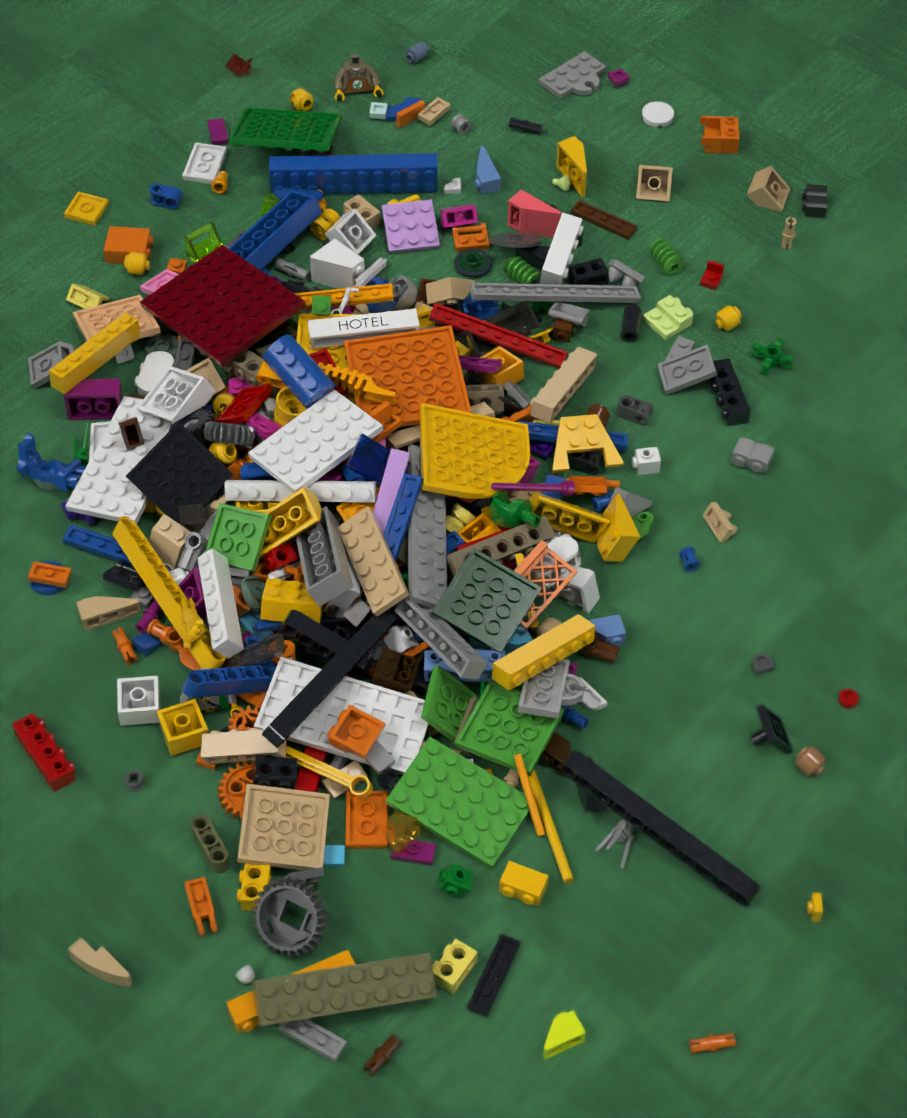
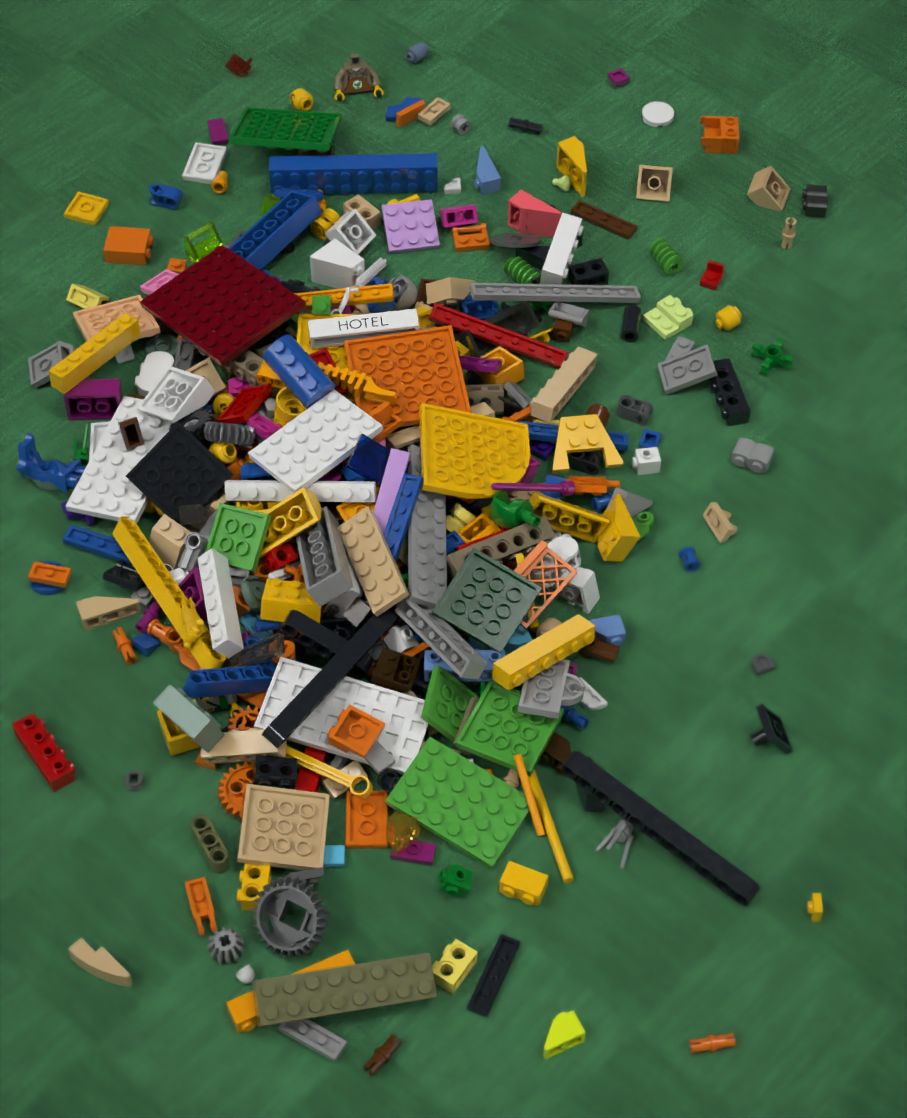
white brick [117,676,161,726] -> none
yellow head [124,252,150,276] -> none
light grey pin [275,258,310,281] -> none
light aqua plate [369,102,388,119] -> none
wheel [454,249,492,277] -> none
light grey plate [539,51,607,99] -> none
light grey tile [608,259,645,286] -> none
medium nougat head [795,746,826,776] -> none
red tile [838,689,859,709] -> none
none -> sand green brick [153,685,225,753]
none -> light grey gear [207,926,245,965]
none -> blue slope [639,429,662,448]

